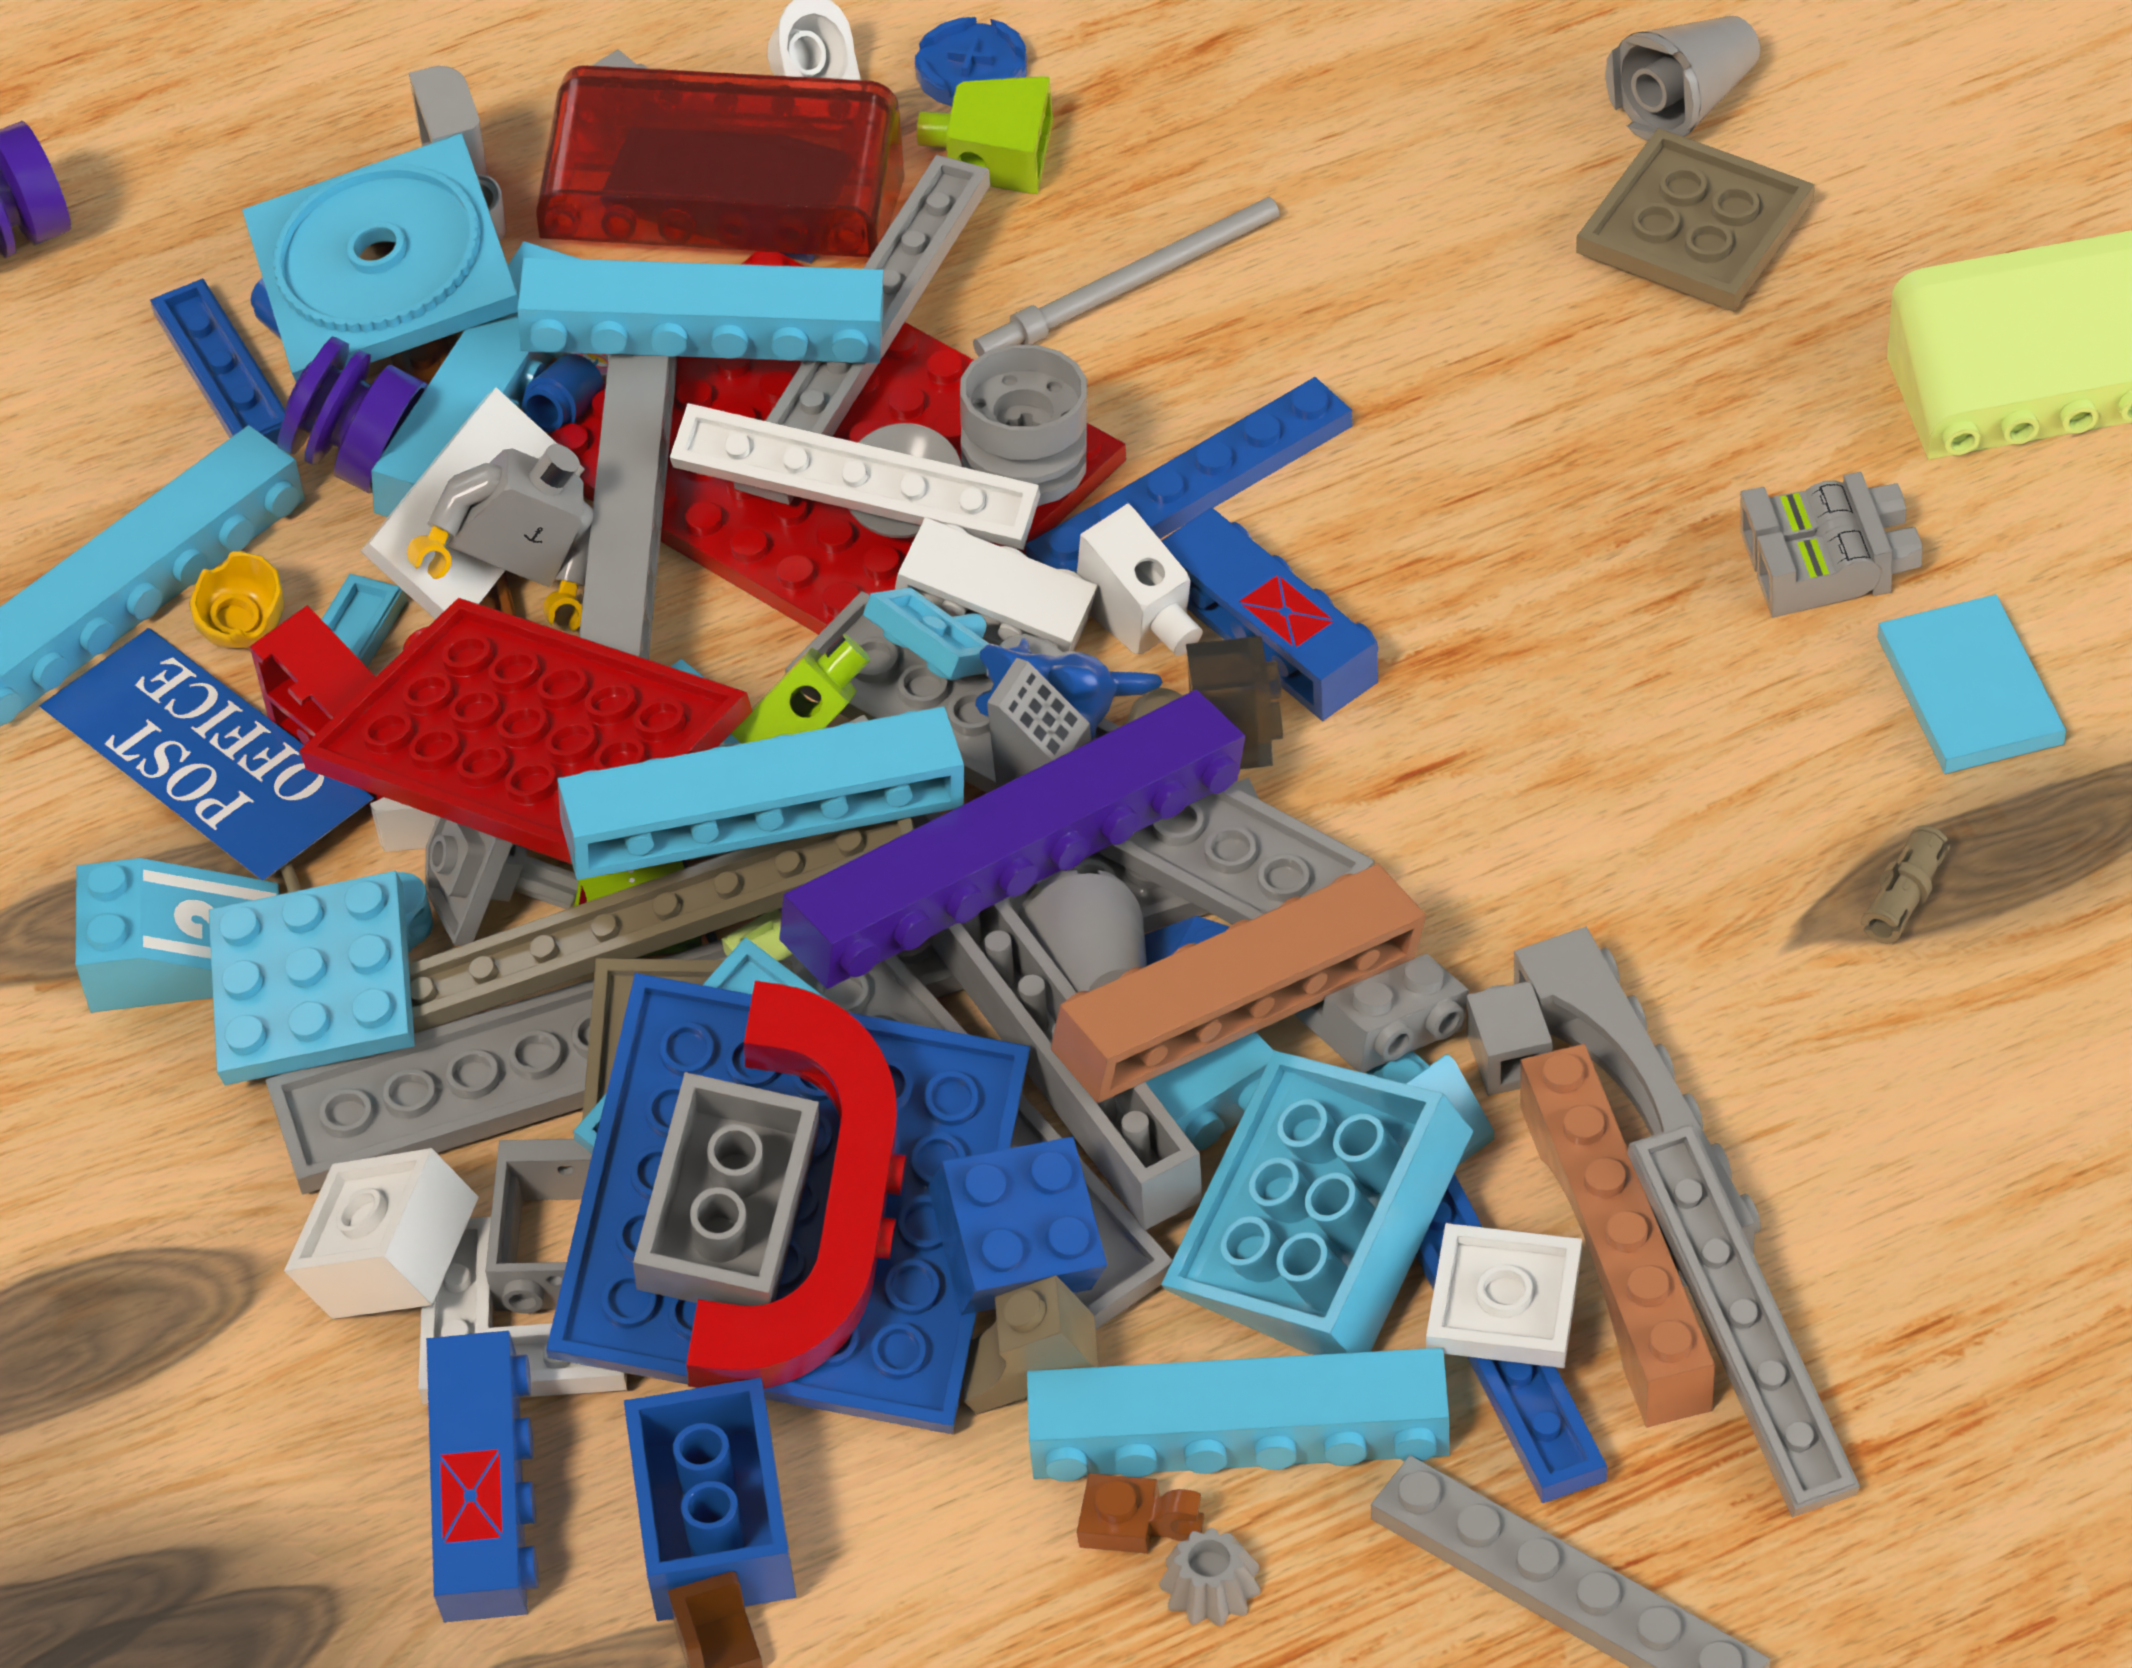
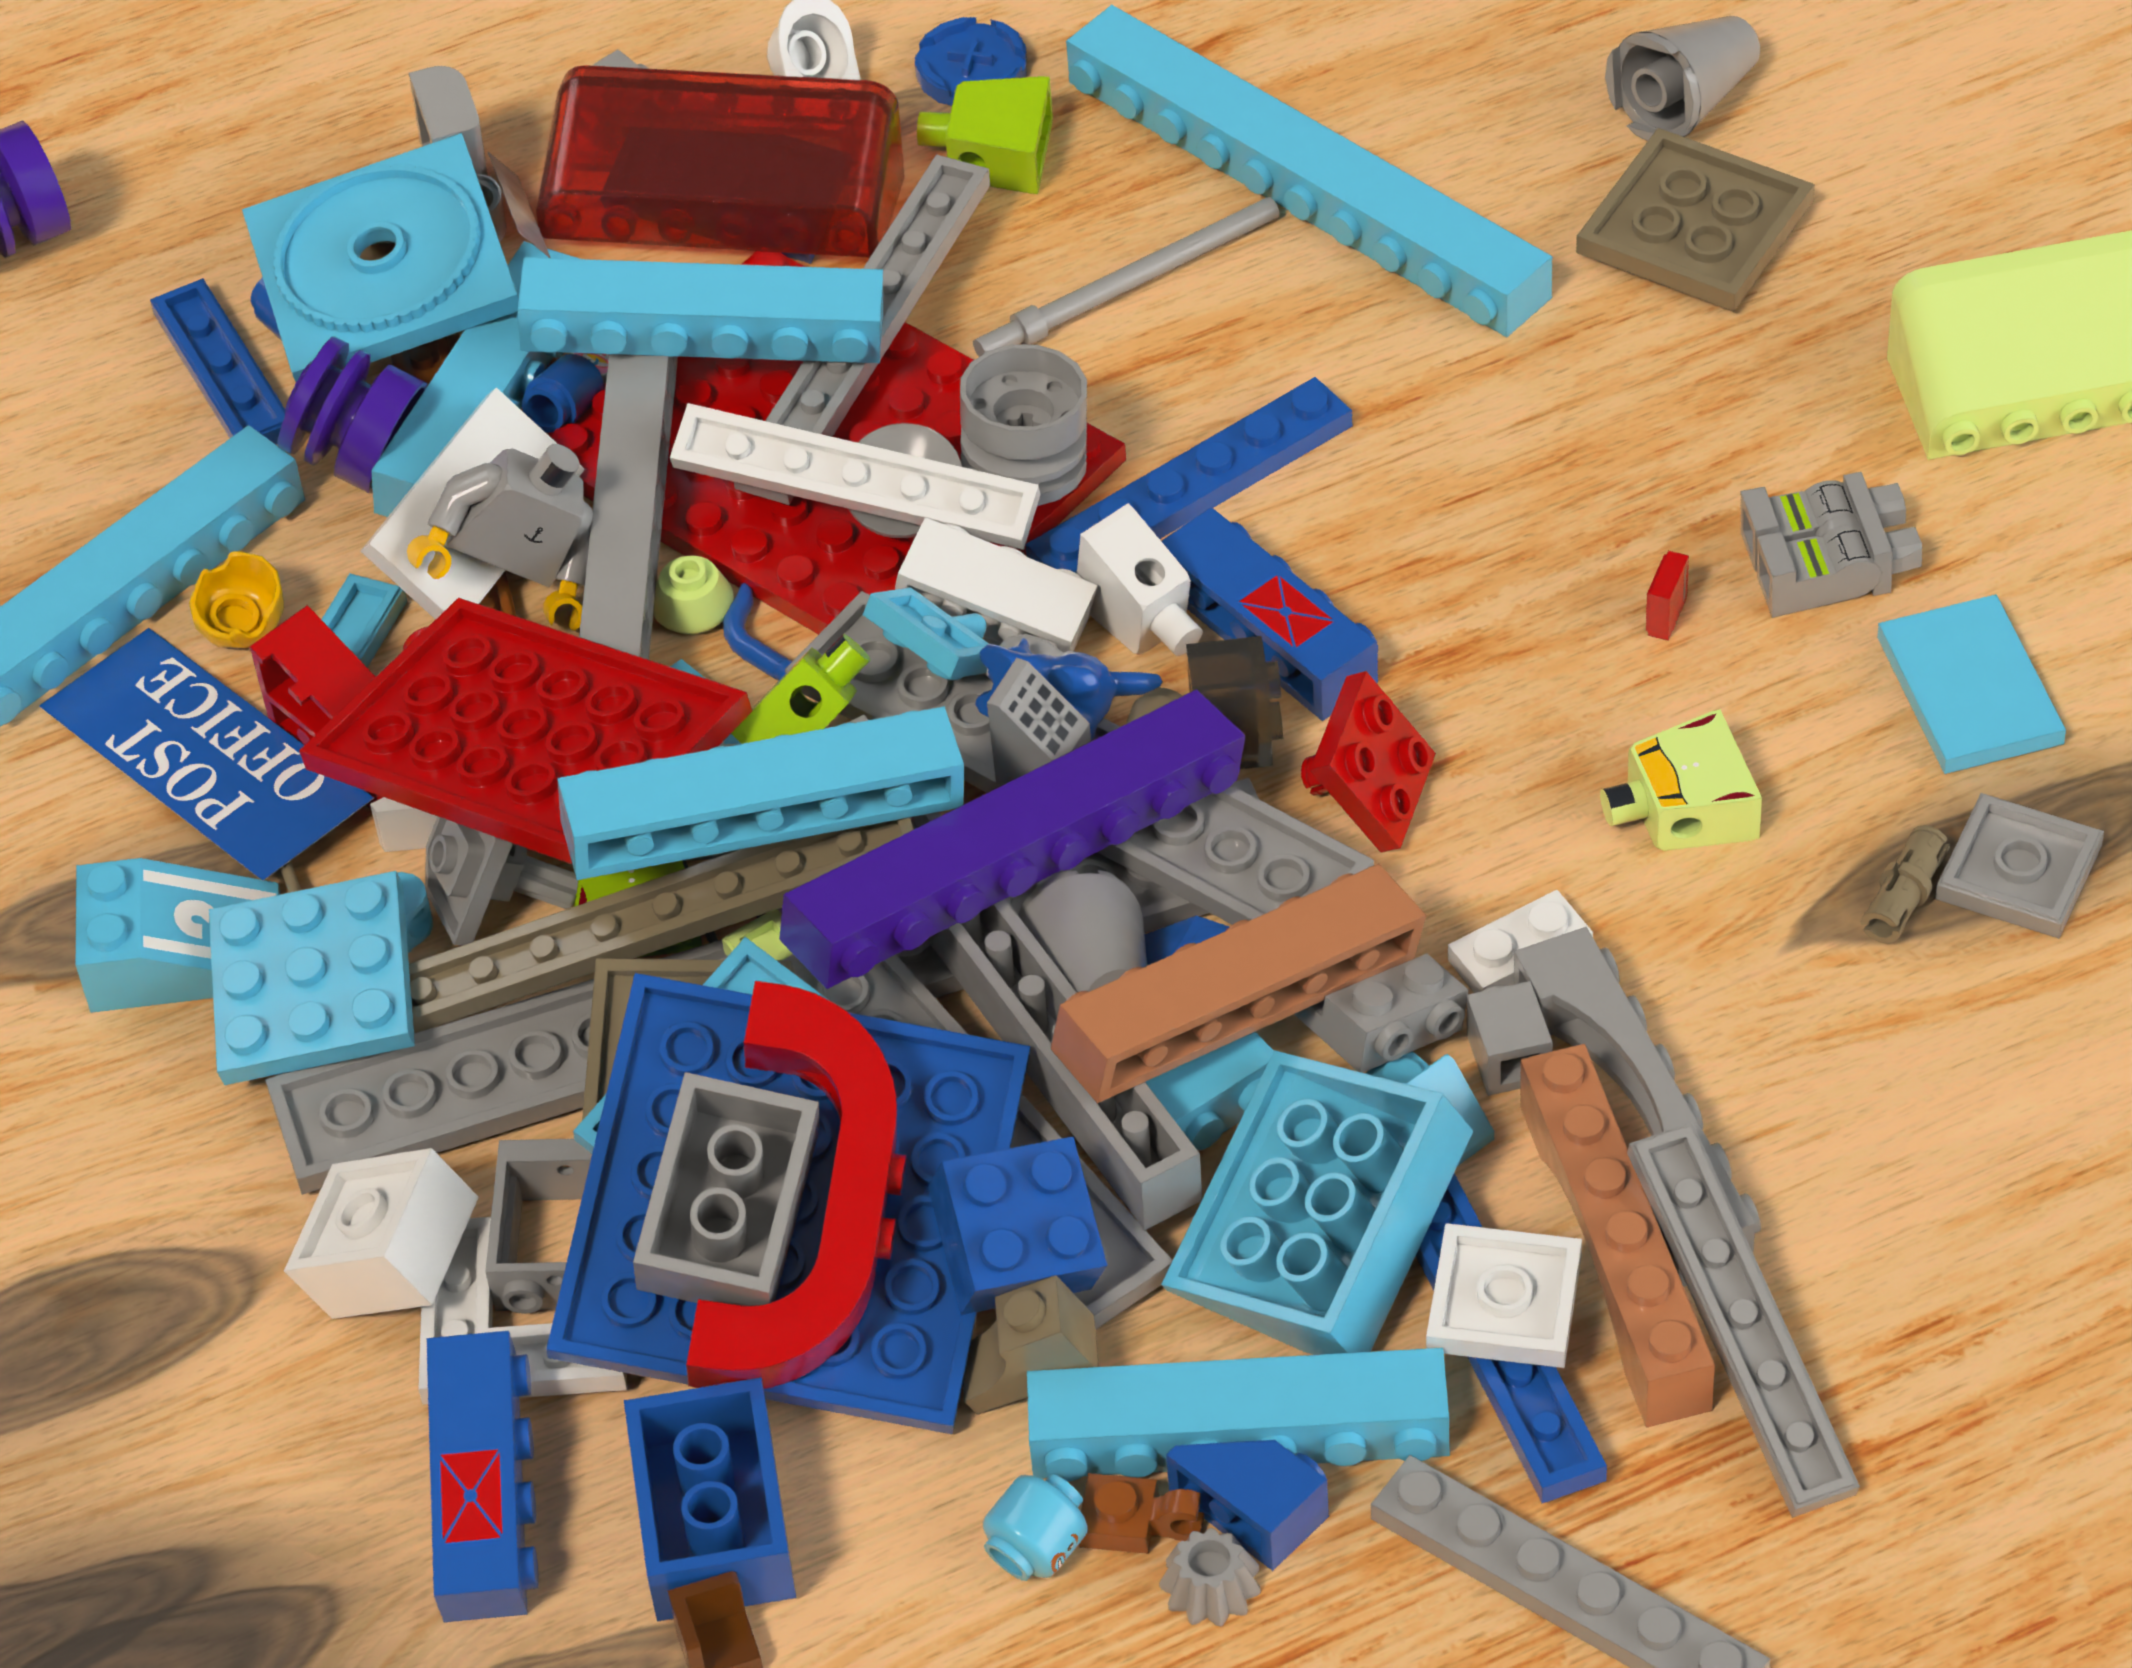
none -> light grey sticker [488,152,551,258]
none -> yellowish green cone [653,556,734,635]
none -> blue animal [723,583,792,680]
none -> medium azure head [983,1474,1088,1581]
none -> medium azure brick [1066,5,1552,338]
none -> blue slope [1166,1440,1329,1571]
none -> red plate [1301,671,1436,853]
none -> white plate [1448,890,1593,993]
none -> yellowish green torso [1600,709,1762,851]
none -> red tile [1646,550,1689,641]
none -> light grey tile [1936,793,2104,939]

